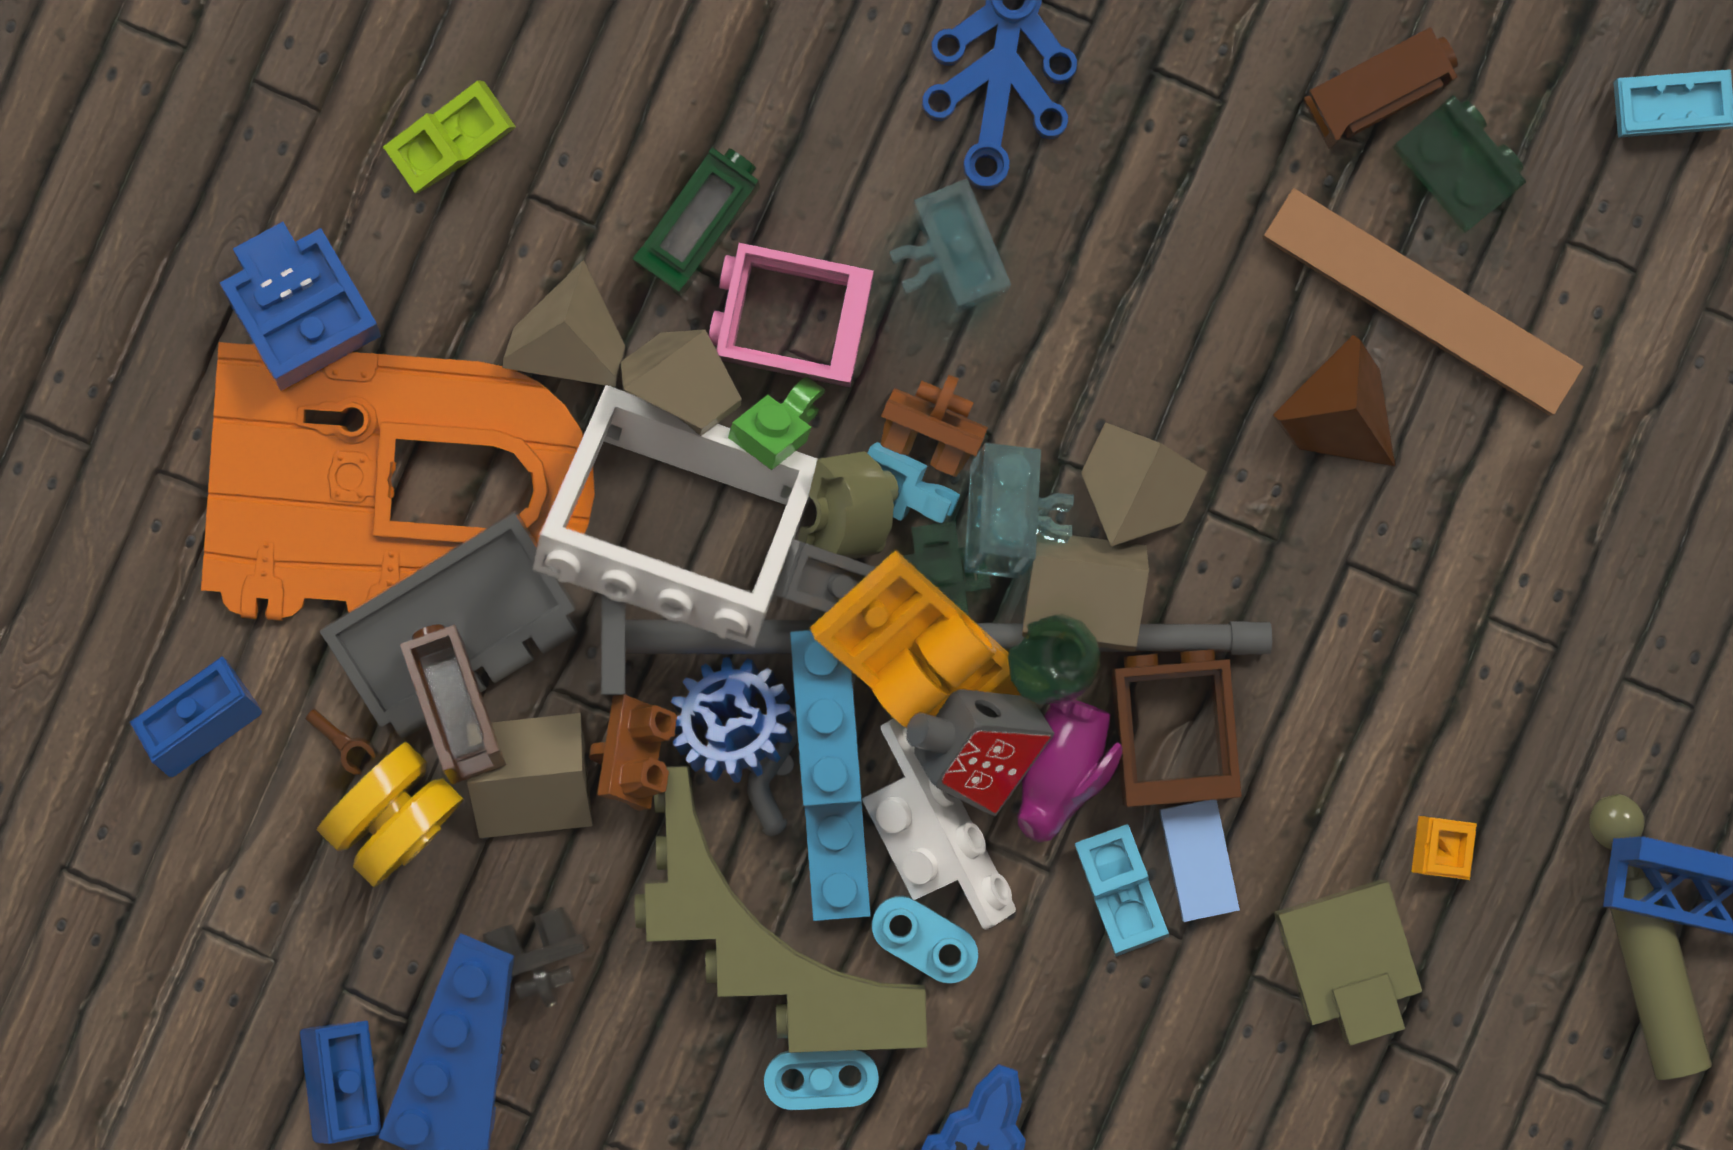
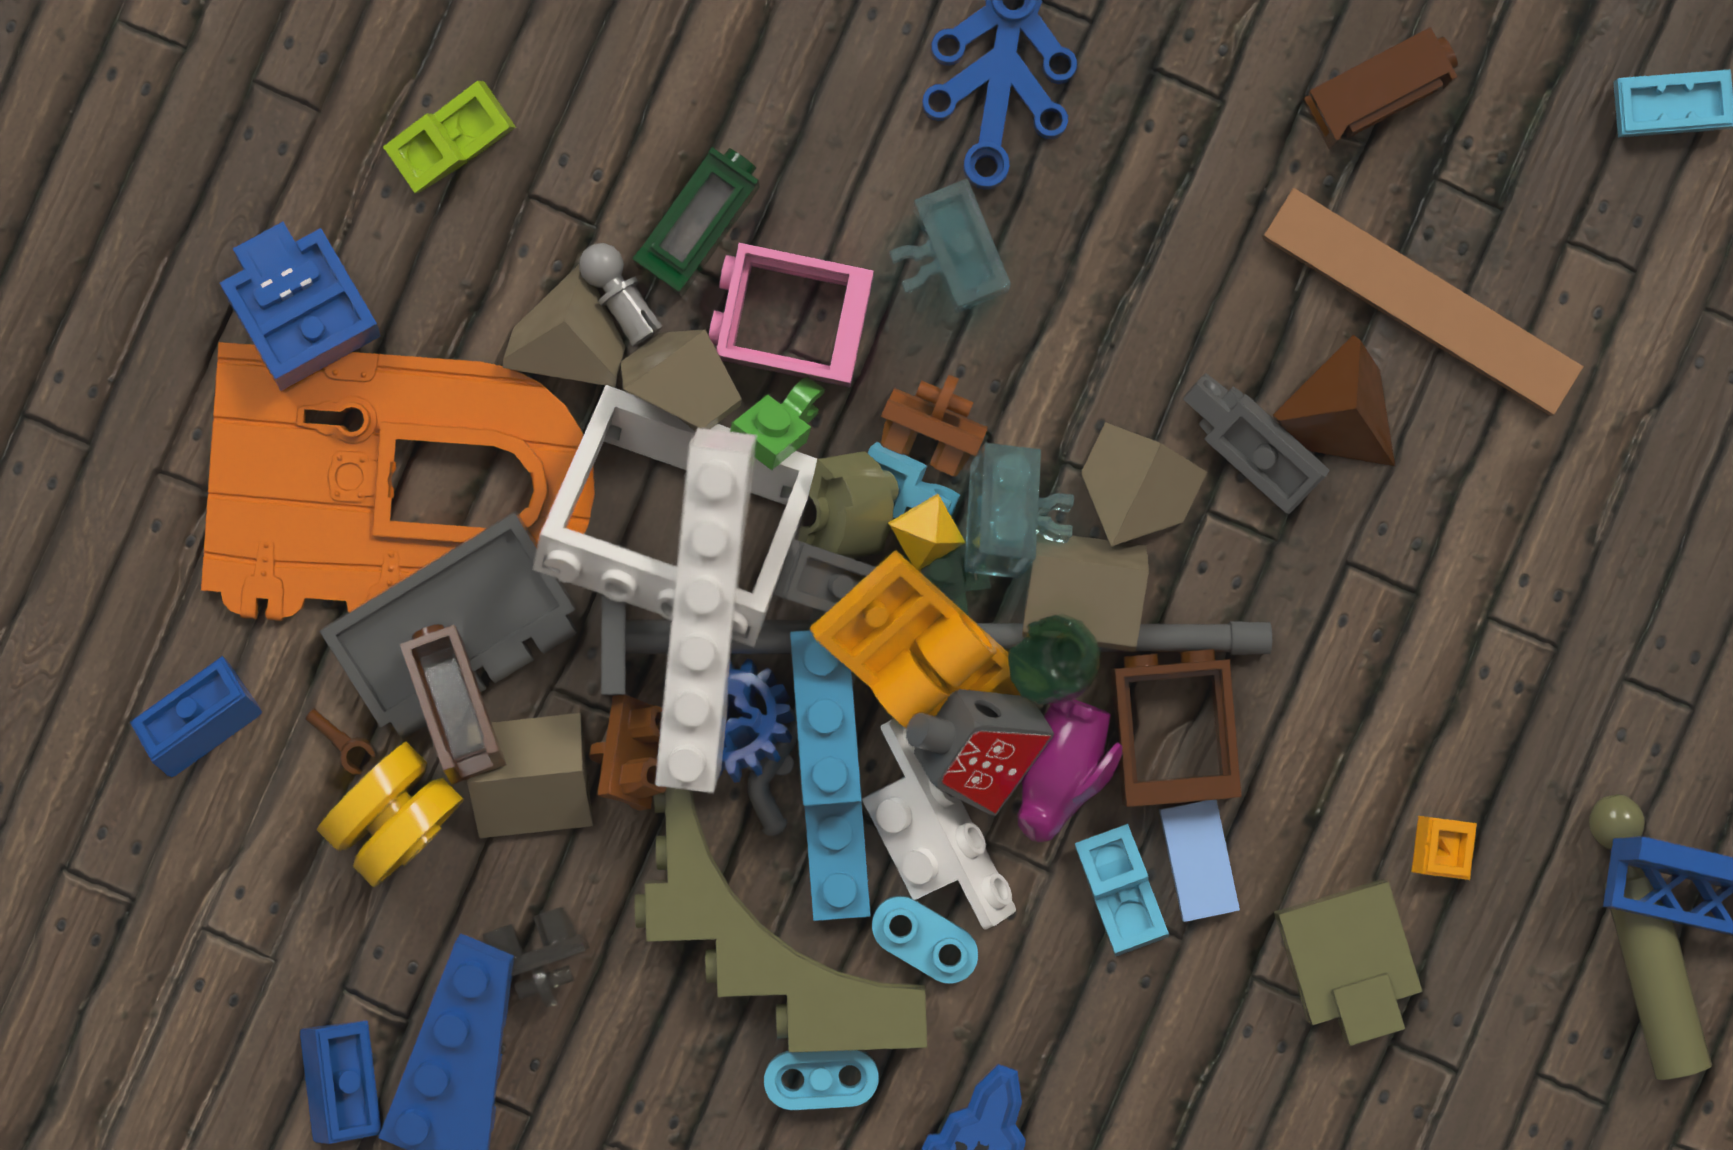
clear green bracket [1393,95,1526,233] -> none
none -> light grey pin [579,243,663,347]
none -> white arch [655,428,757,793]
none -> yellow slope [888,493,966,571]
none -> dark grey hinge [1183,373,1330,514]

